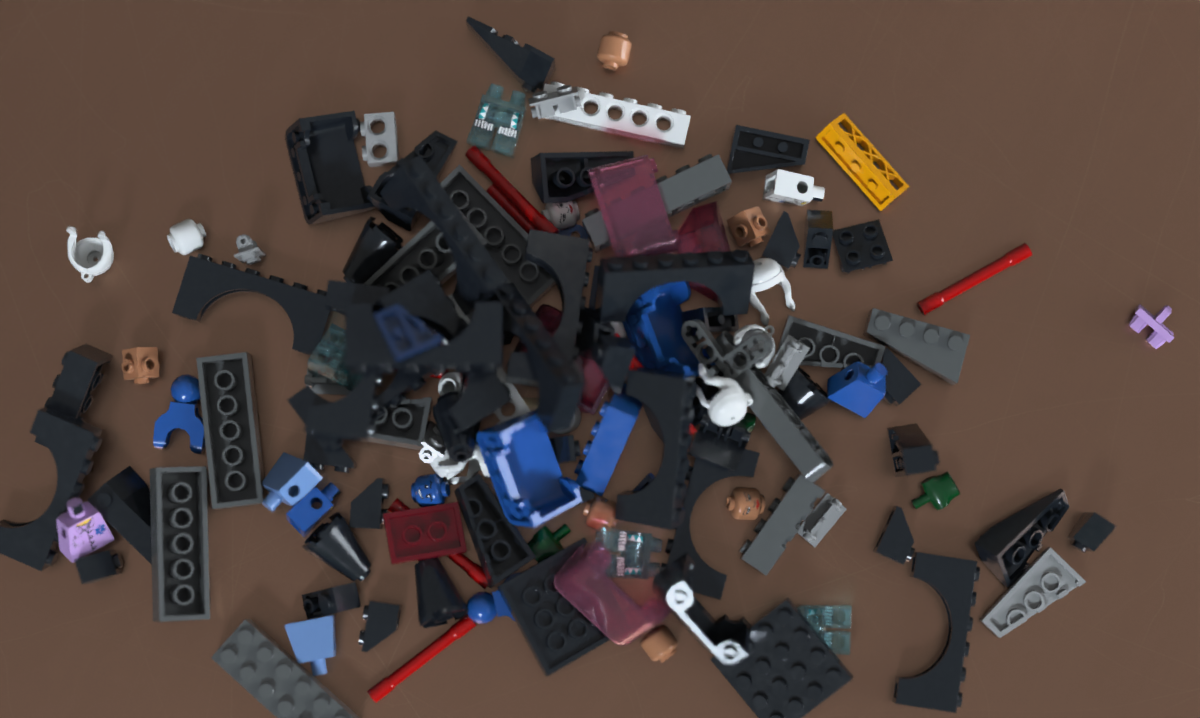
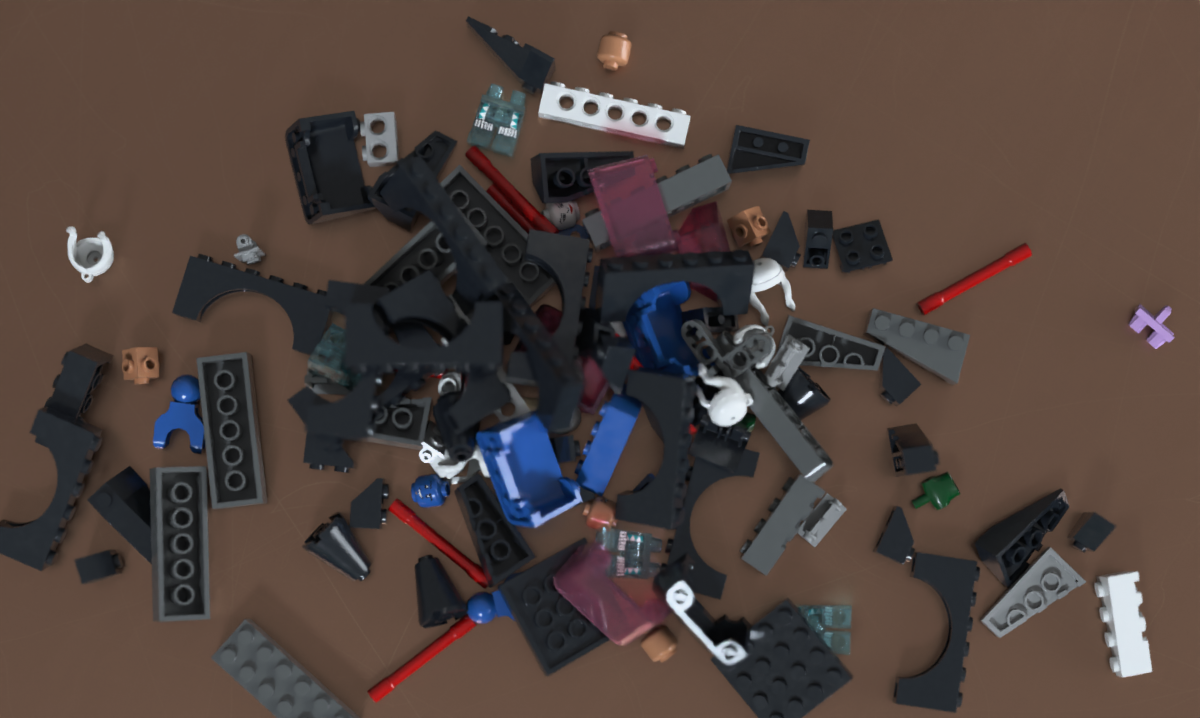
lavender torso [56,498,114,563] -> none
white head [167,219,206,255] -> none
medium blue torso [261,452,323,512] -> none
medium blue torso [285,615,336,676] -> none
blue torso [286,482,341,537] -> none
black slope [302,582,361,620] -> none
black cone [342,217,403,284] -> none
black slope [358,600,402,652] -> none
dark blue wing [374,304,443,362] -> none
dark red plate [383,502,467,565] -> none
dark green piece [527,524,571,563] -> none
light grey hinge [528,85,581,119] -> none
nougat head [726,487,765,520] -> none
white torso [762,169,825,206] -> none
light orange fence [815,113,910,211] -> none
blue torso [827,362,887,418] -> none
none -> white wedge [1094,571,1152,677]

